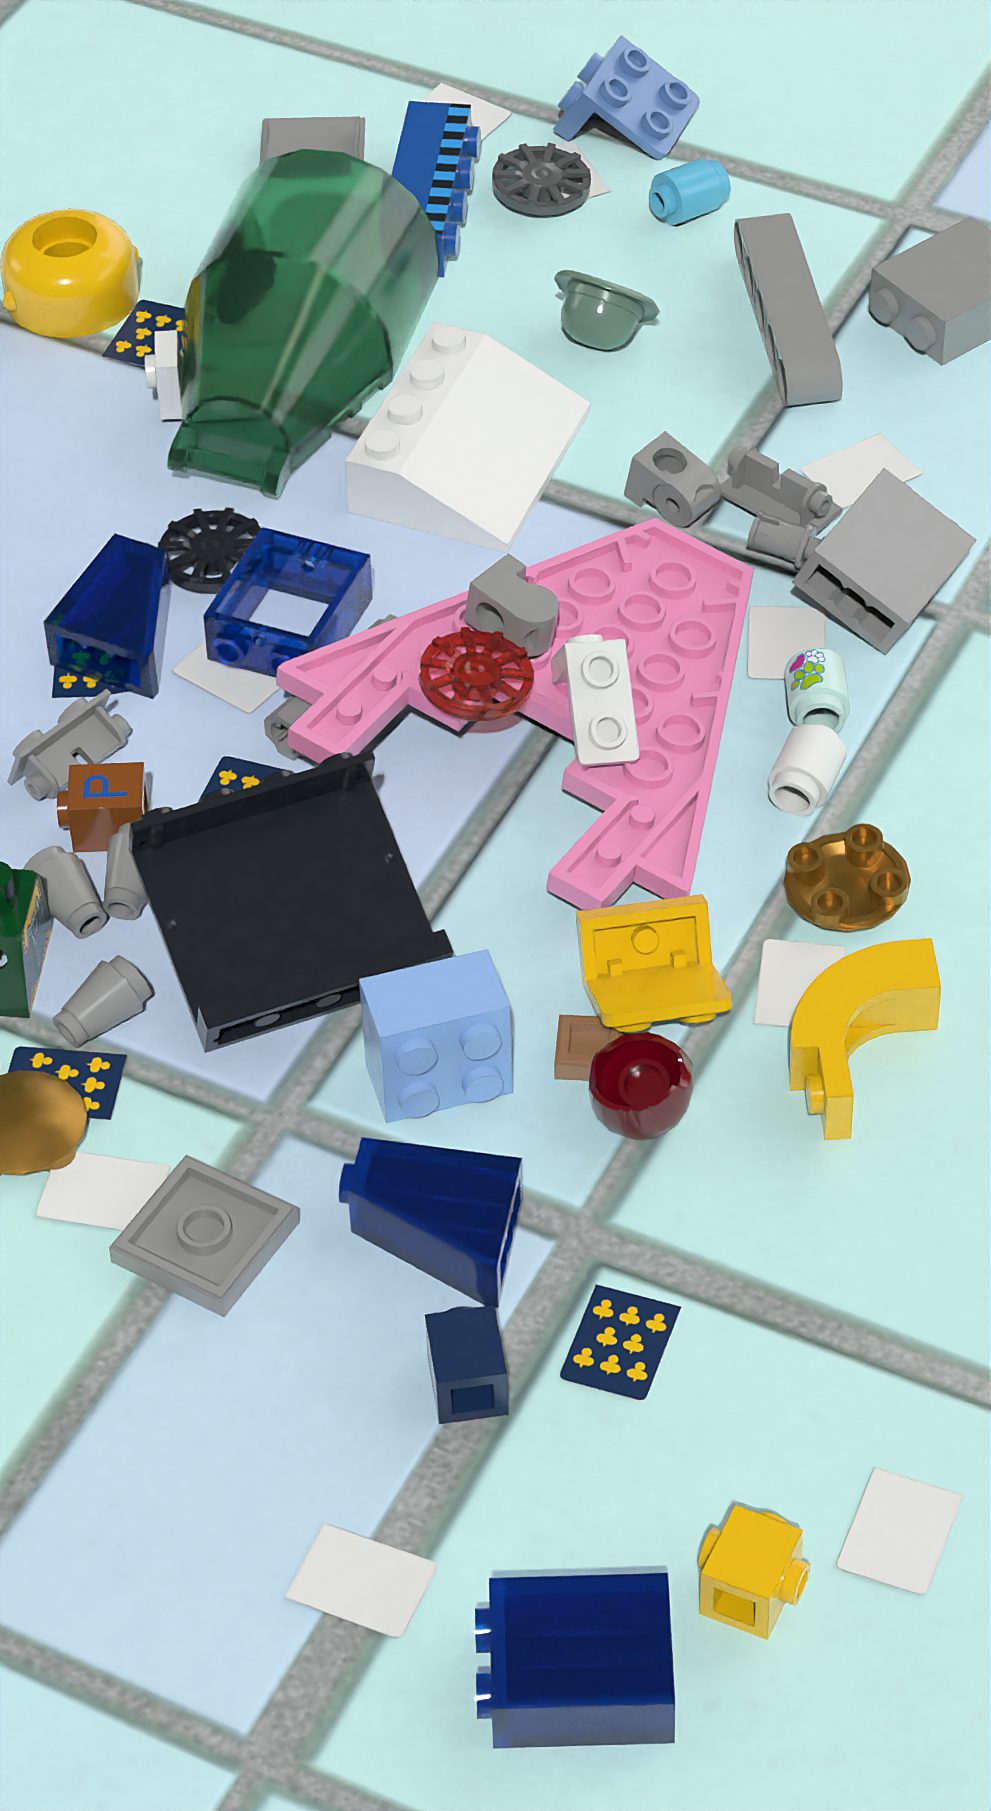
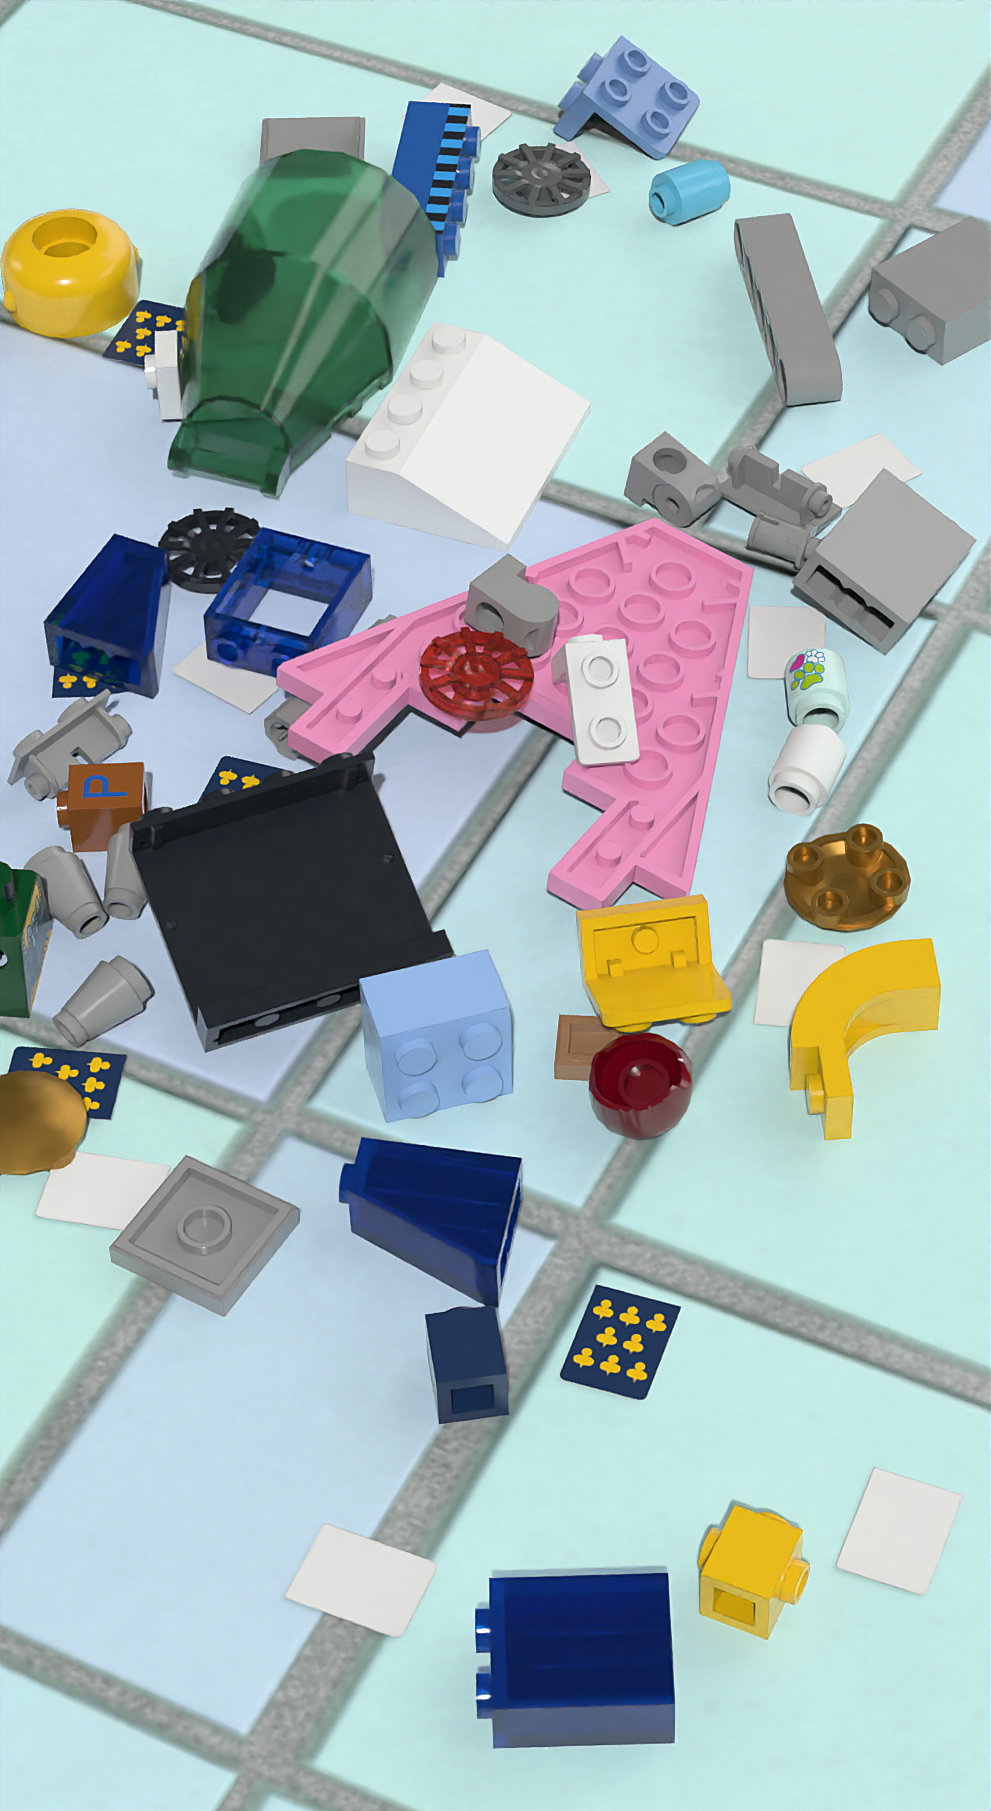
sand green hat [554,270,660,350] -> none

